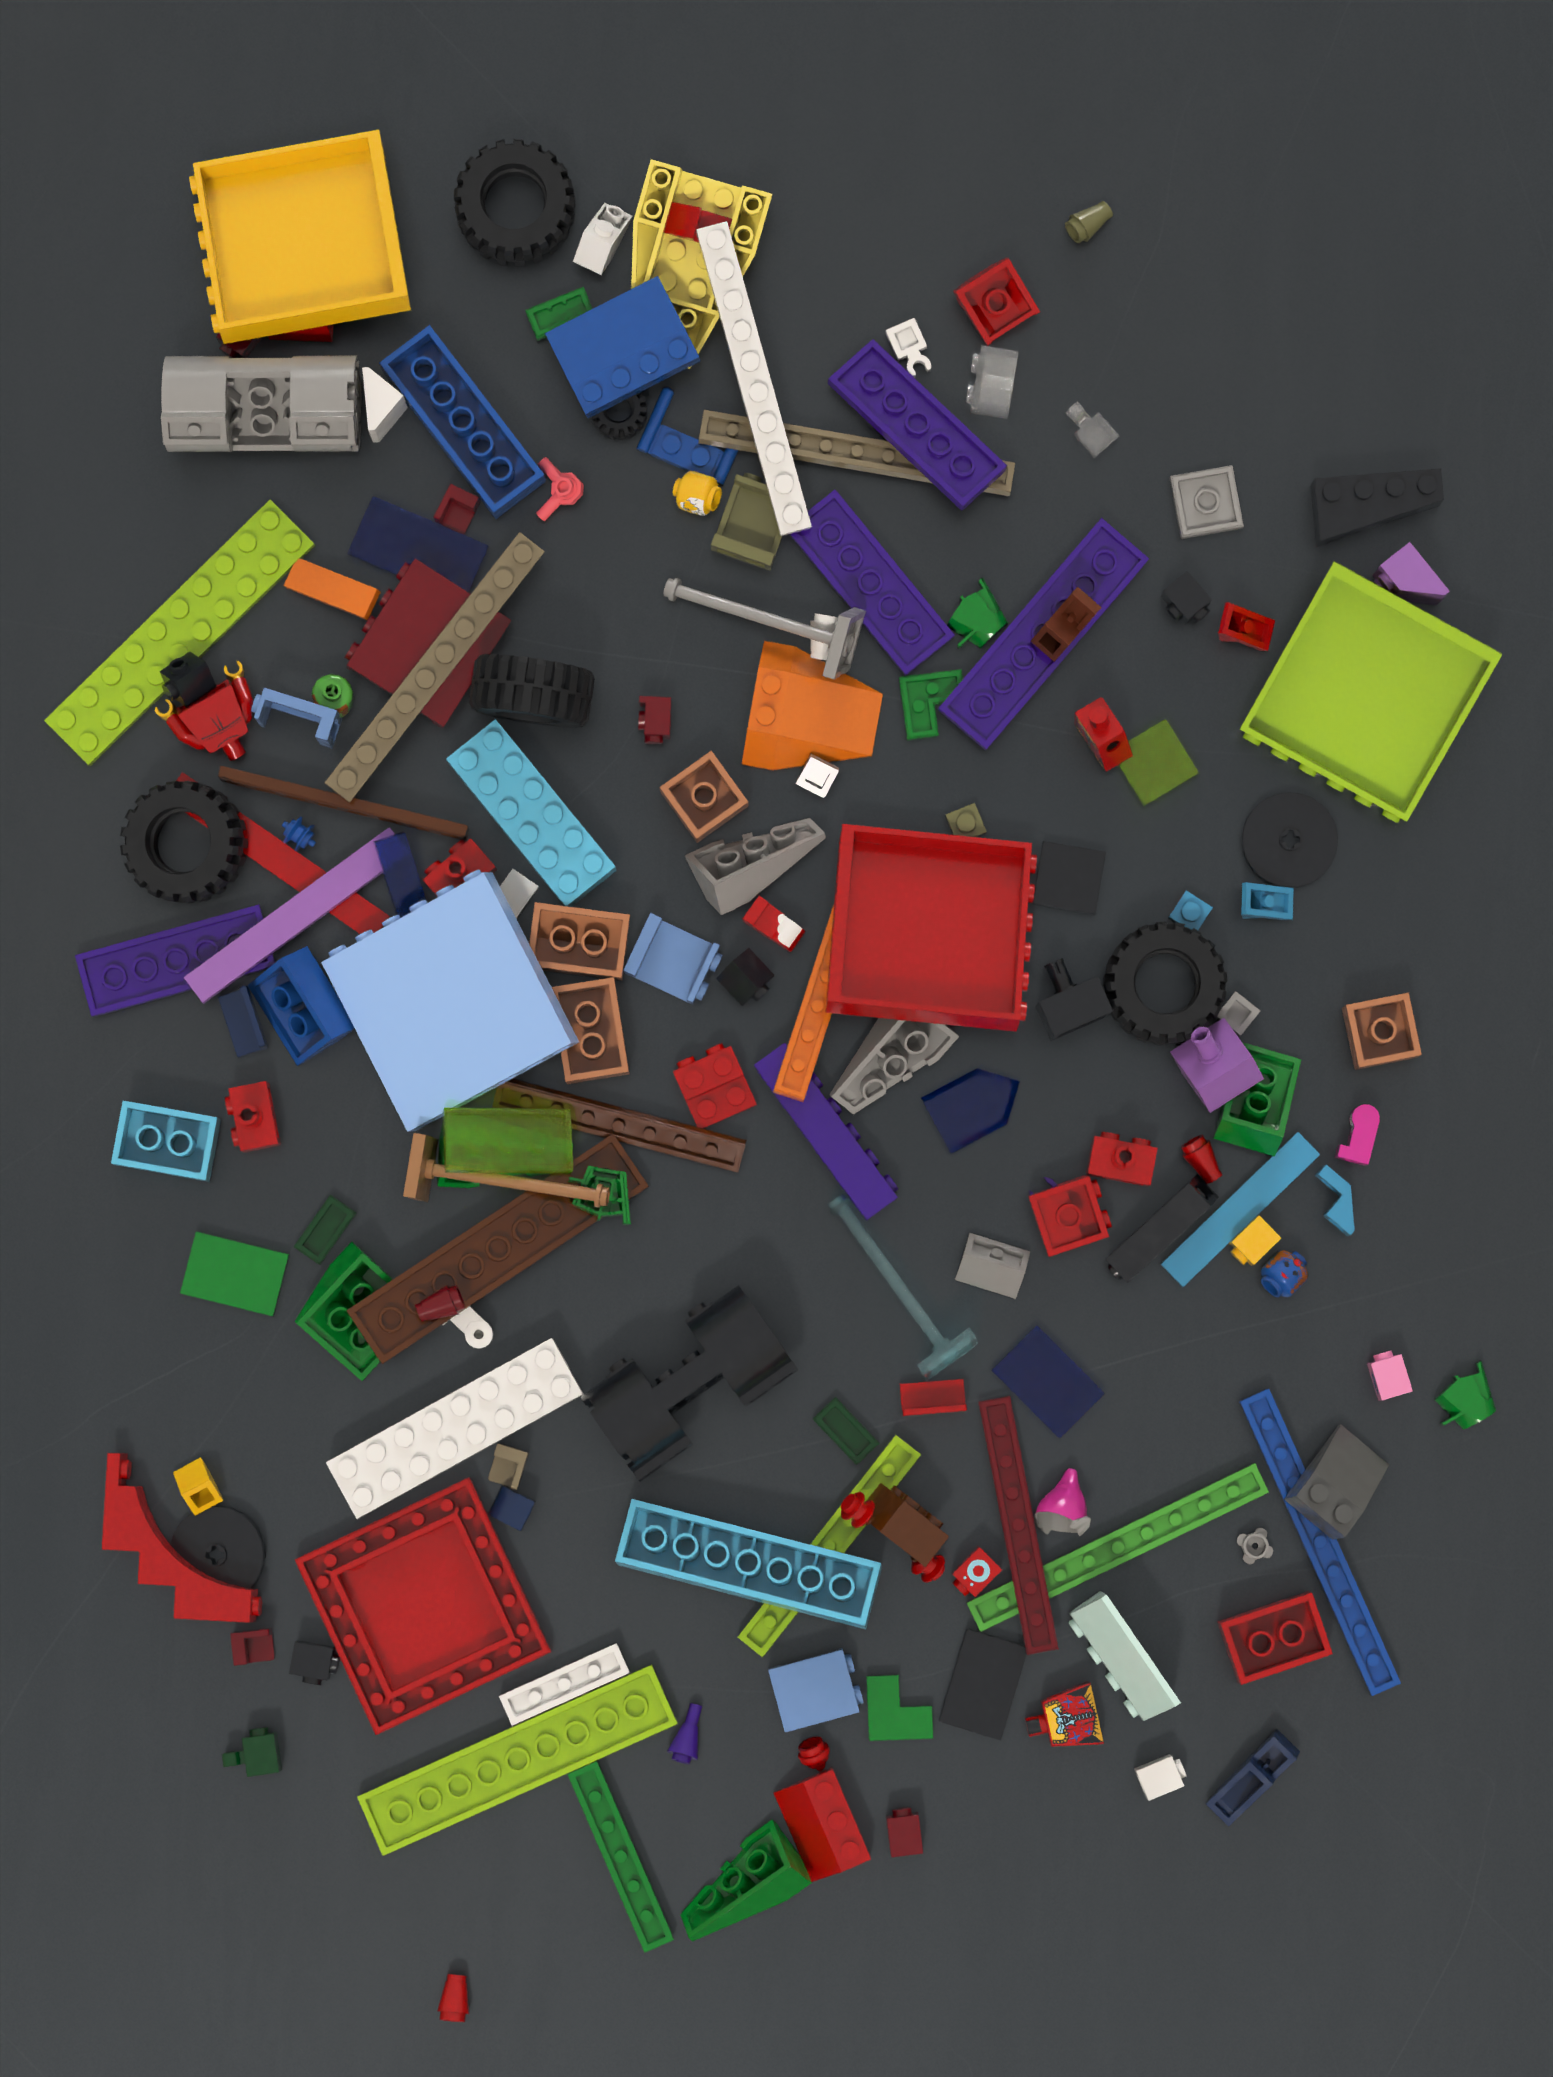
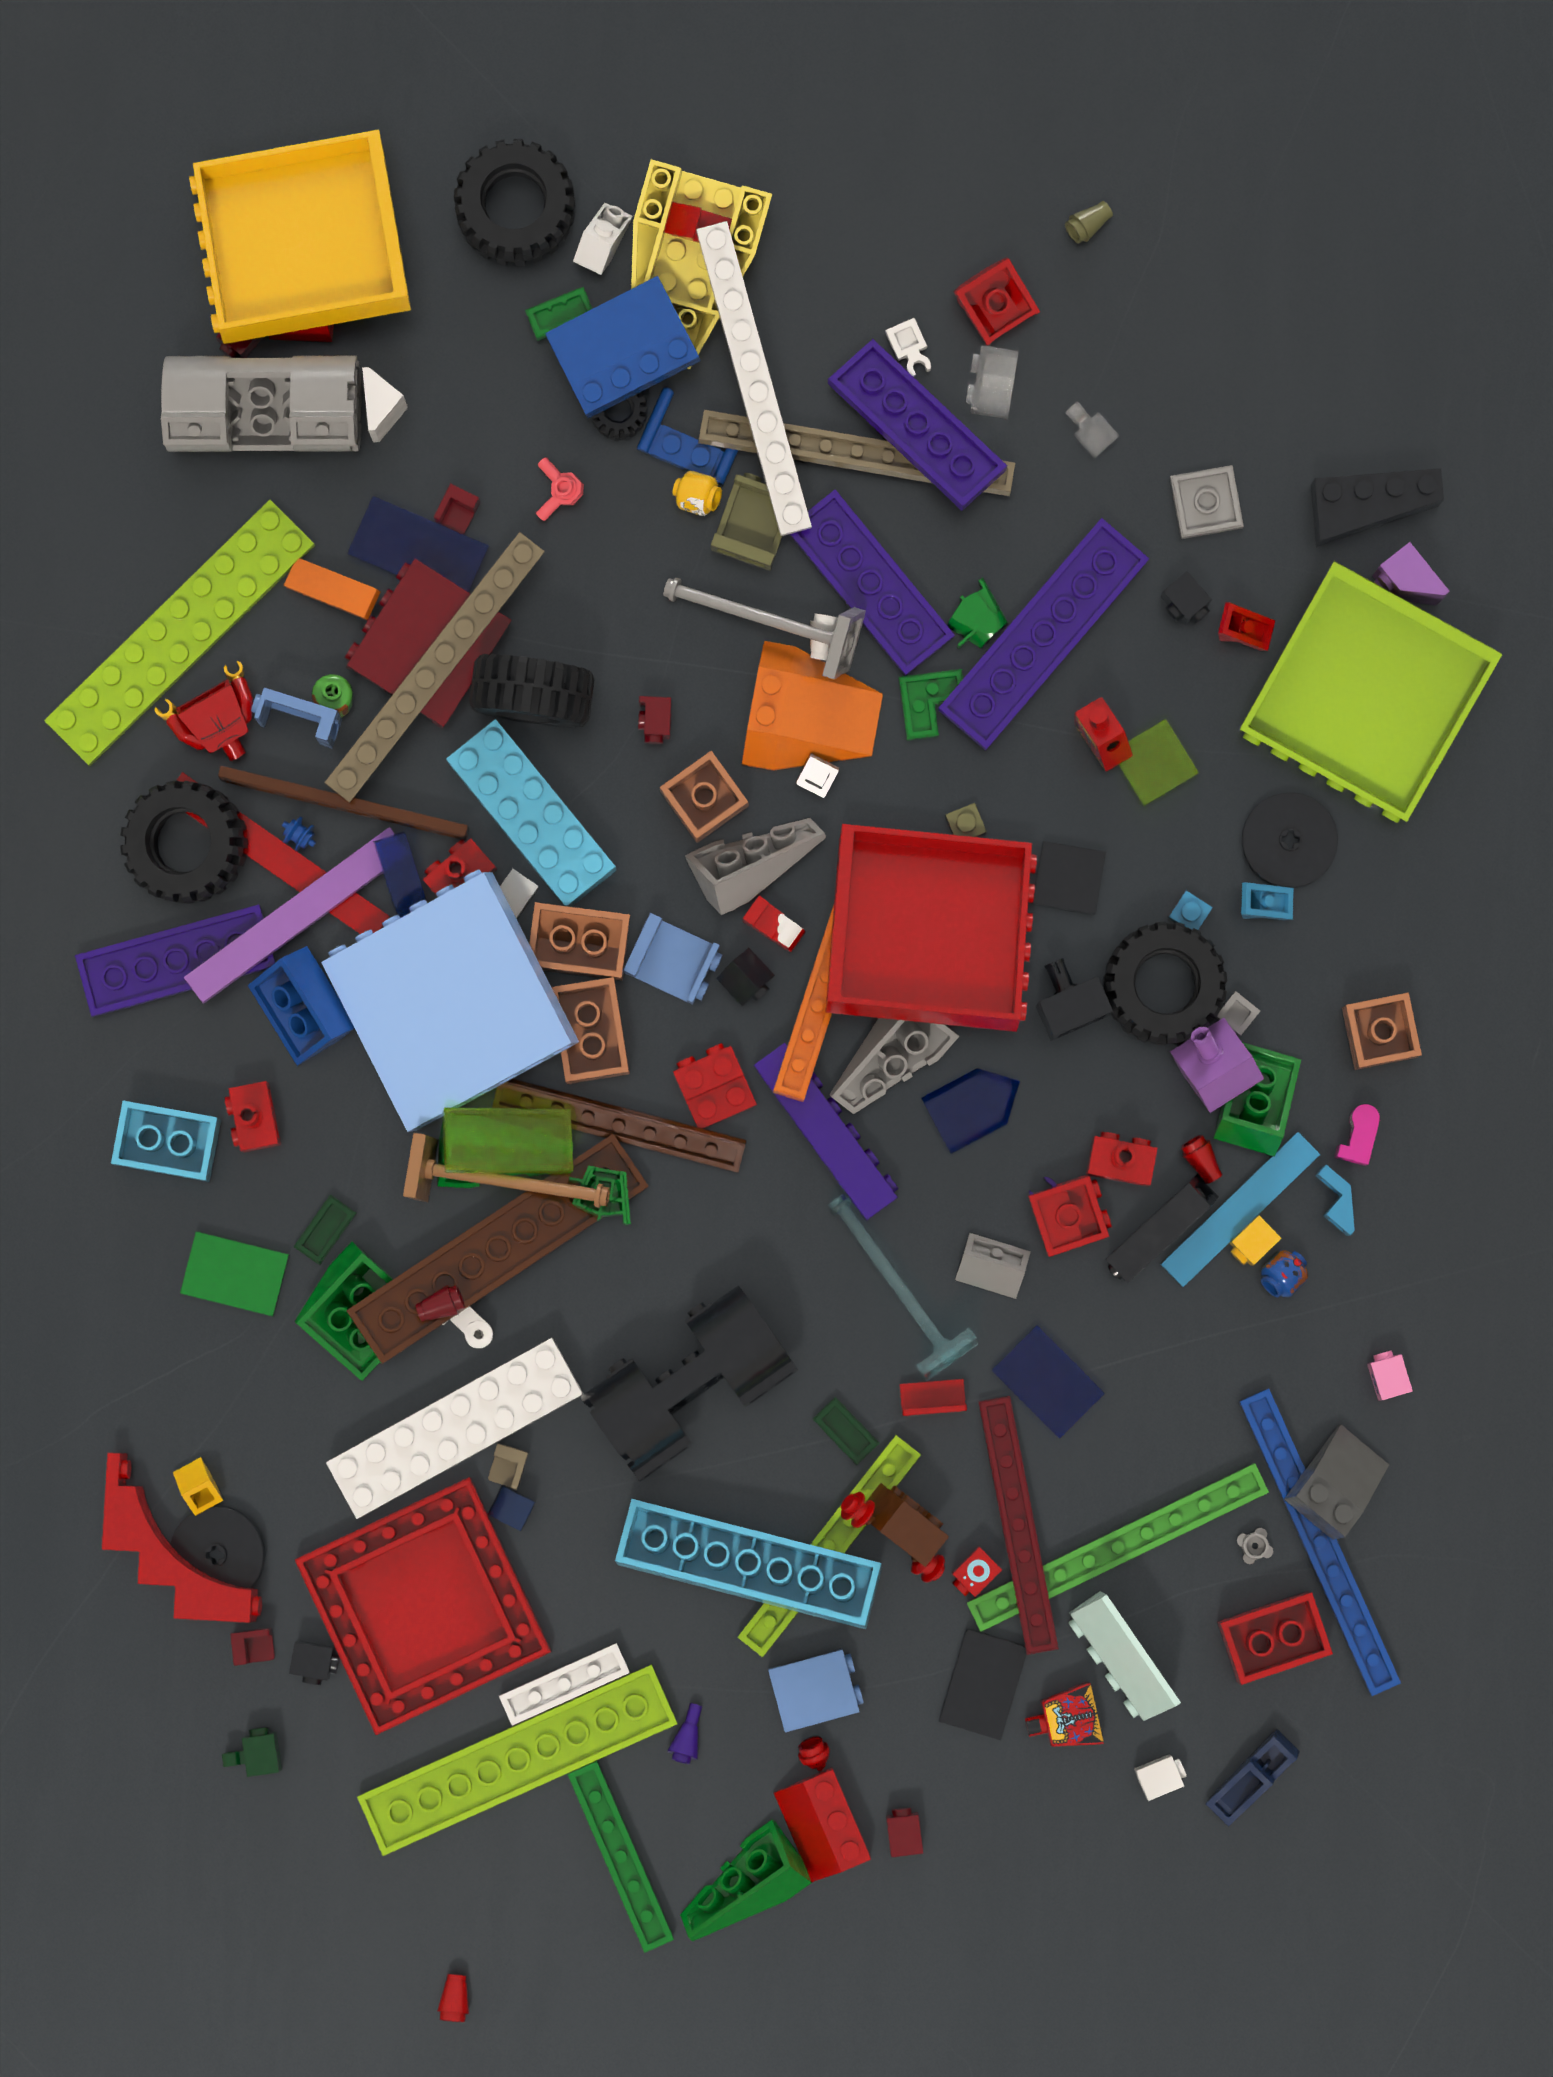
black brick [160,652,217,707] -> none
dark blue panel [218,985,269,1058] -> none
blue brick [379,325,546,519] -> none
green tile [866,1675,933,1741] -> none
copper brick [1031,587,1102,662] -> none
dark pink hat [1035,1468,1091,1536] -> none
green piece [1434,1360,1496,1430] -> none

